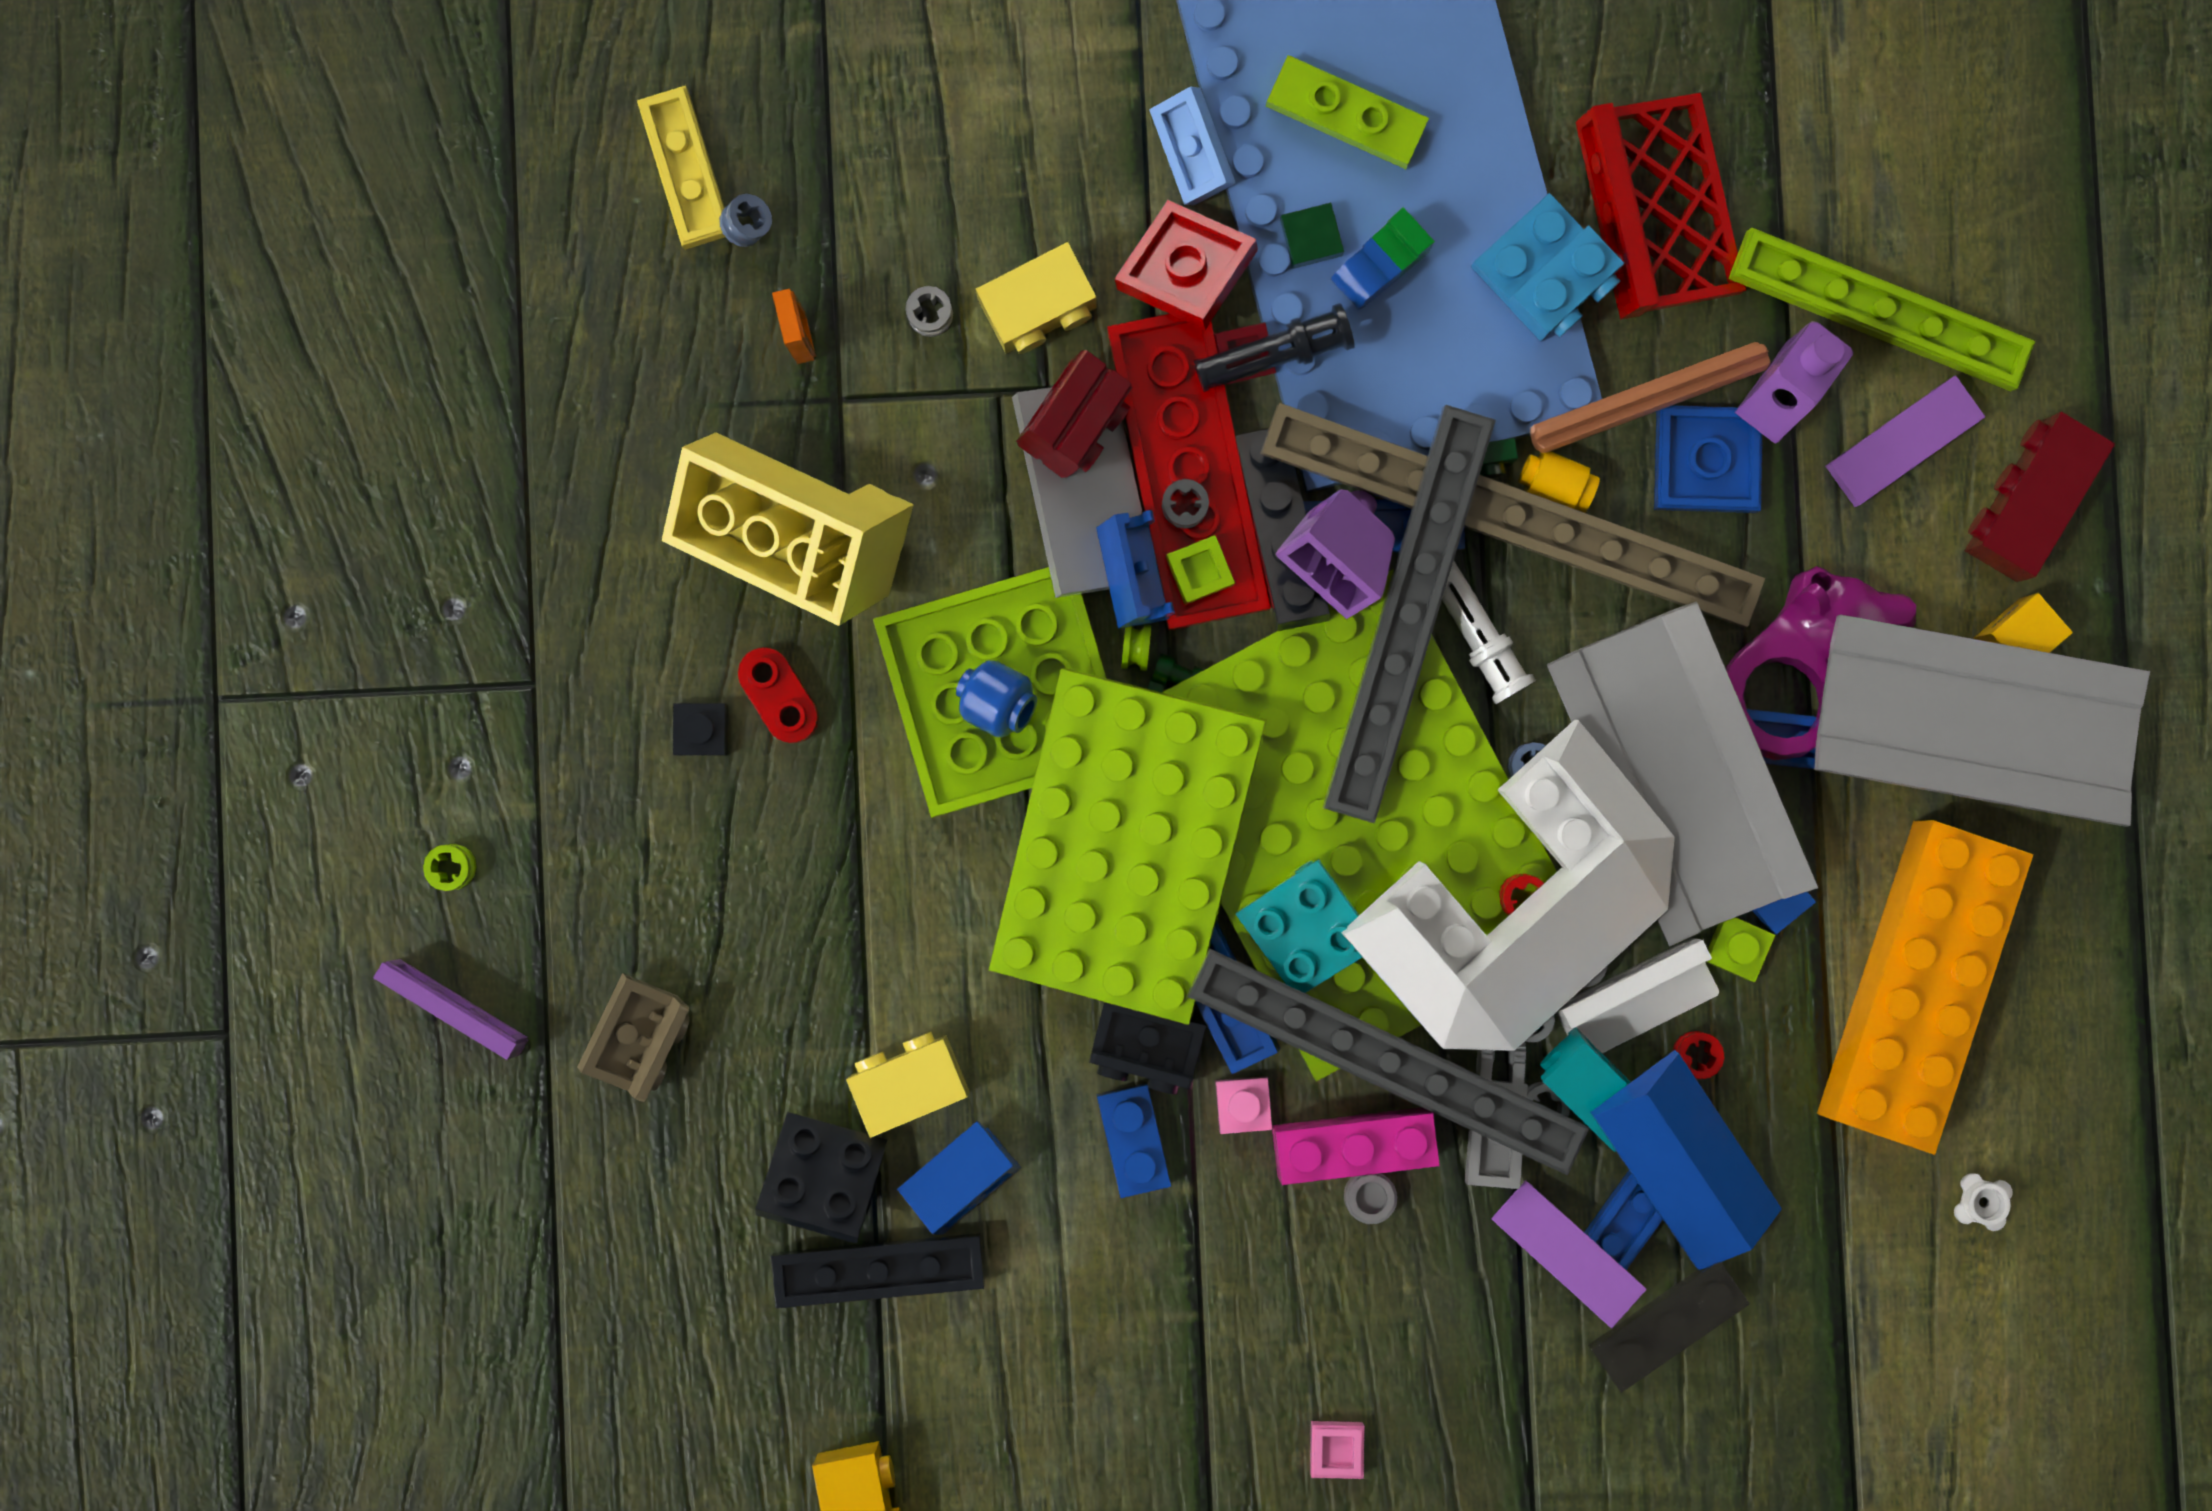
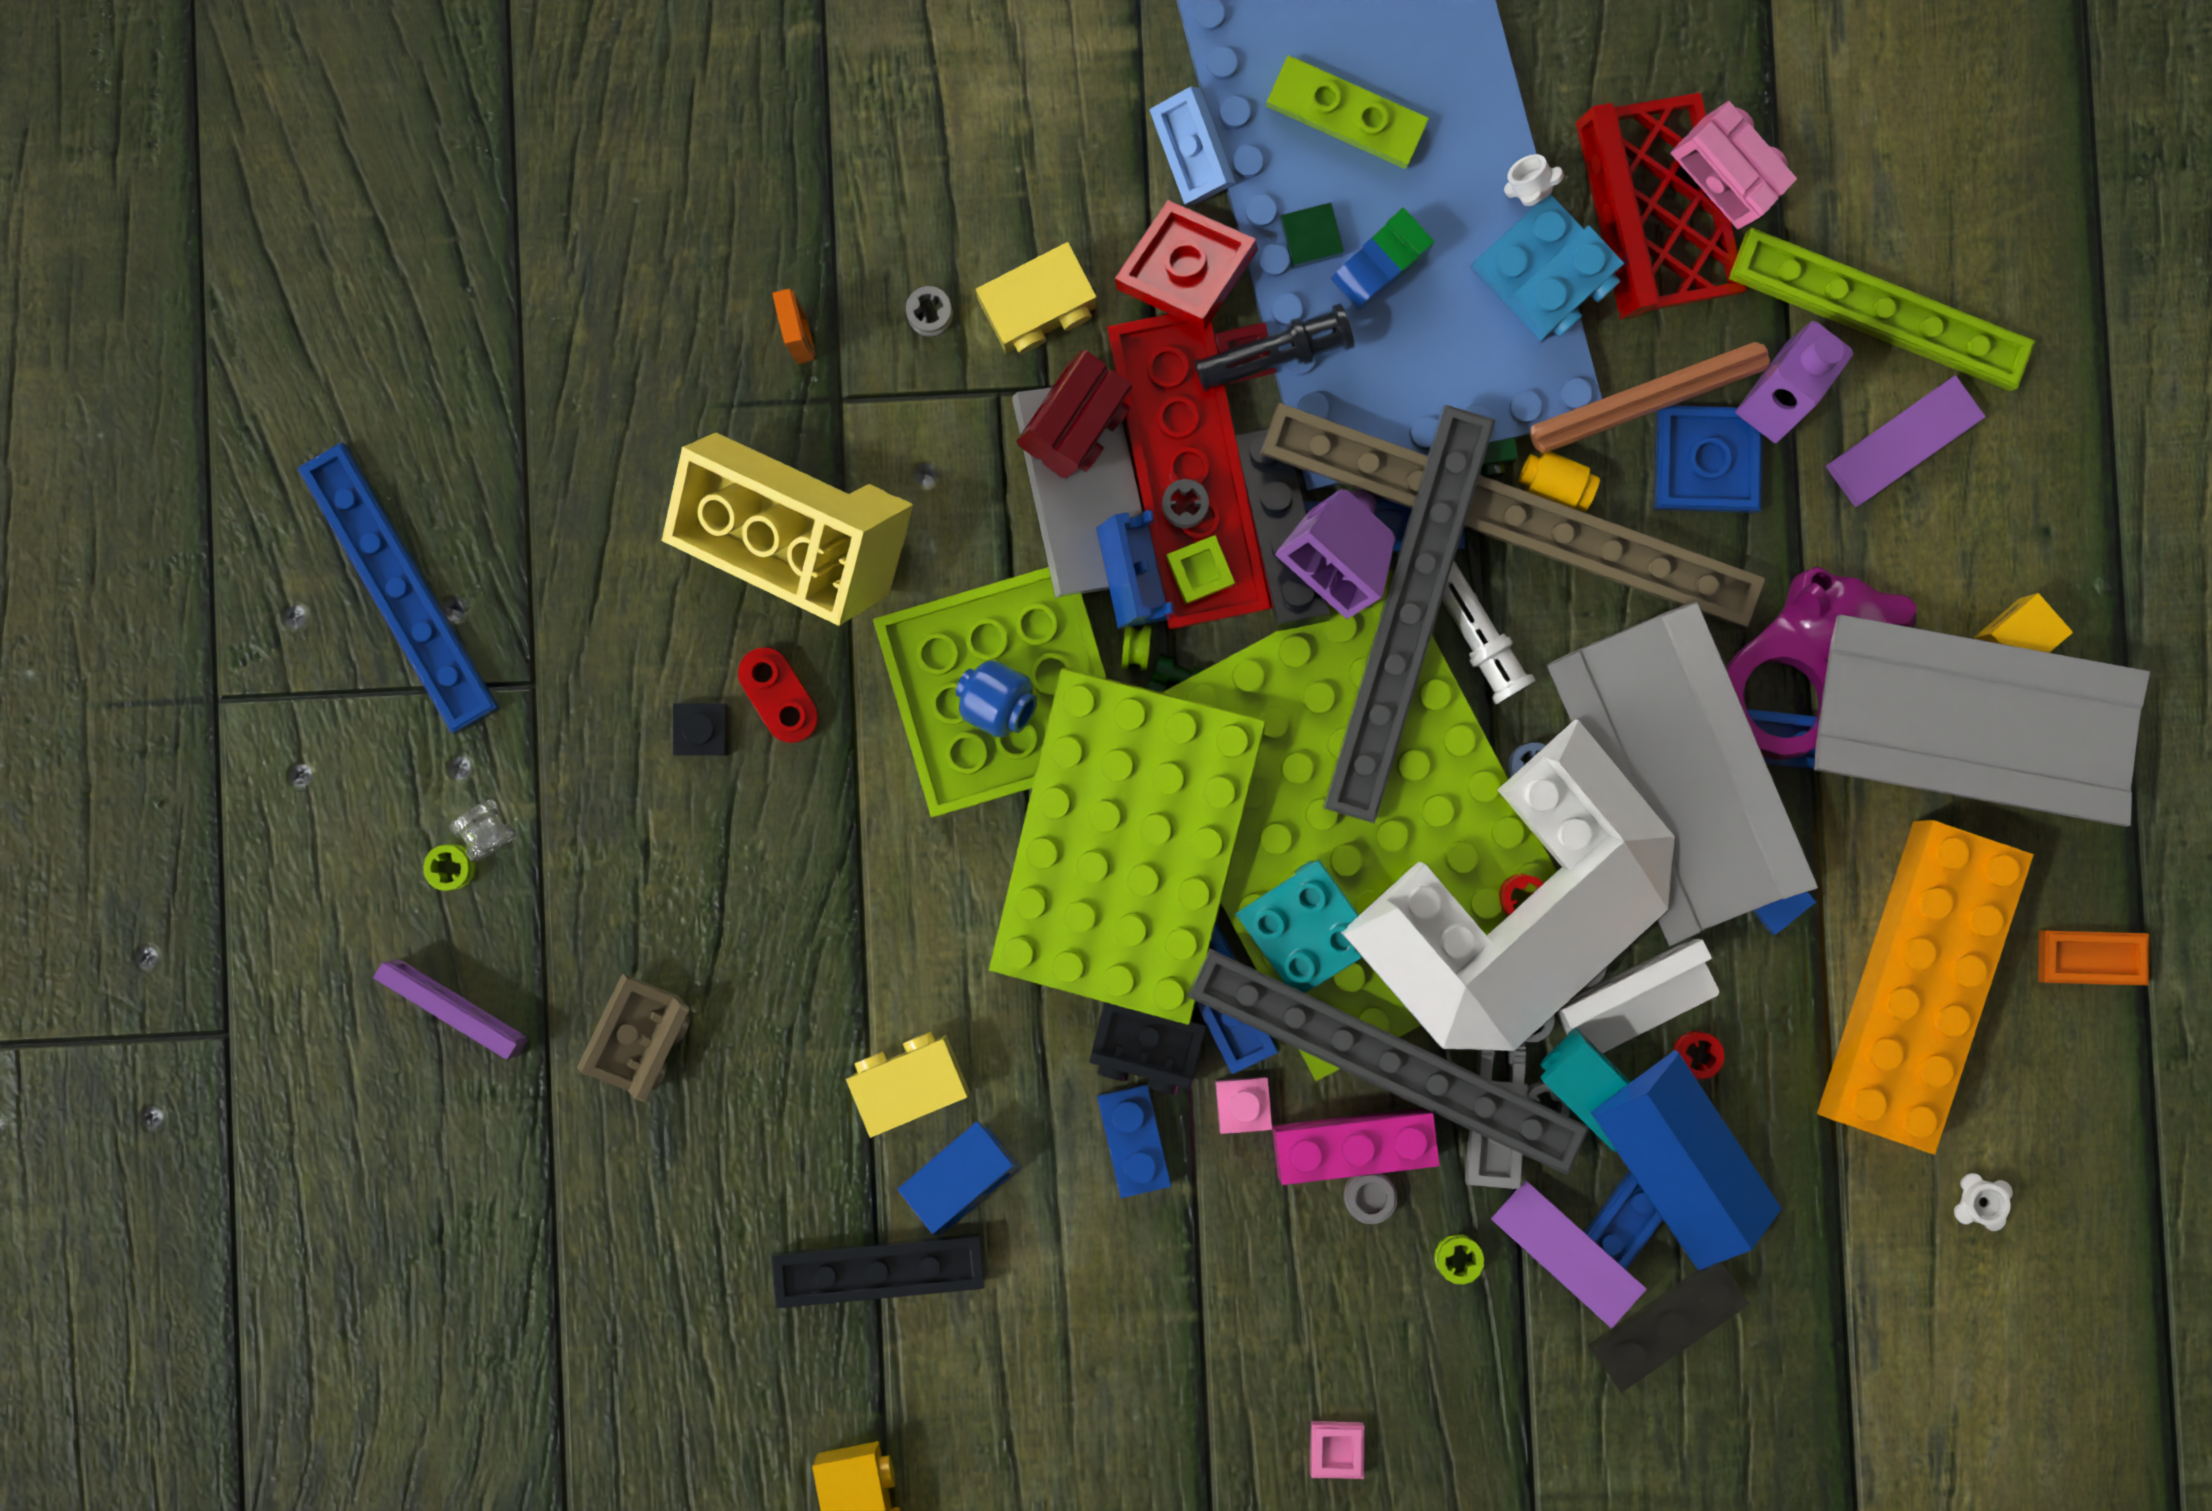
light yellow tile [637,85,725,250] -> none
sand blue bush [719,194,772,247] -> none
black plate [755,1112,887,1243] -> none
lime plate [1706,917,1775,982] -> none
dark red brick [1964,412,2115,582] -> none
none -> blue tile [297,442,500,734]
none -> clear wheel [449,799,516,862]
none -> lime bush [1434,1234,1484,1285]
none -> white plate [1504,154,1564,206]
none -> bright pink brick [1670,101,1797,229]
none -> orange tile [2038,930,2149,985]

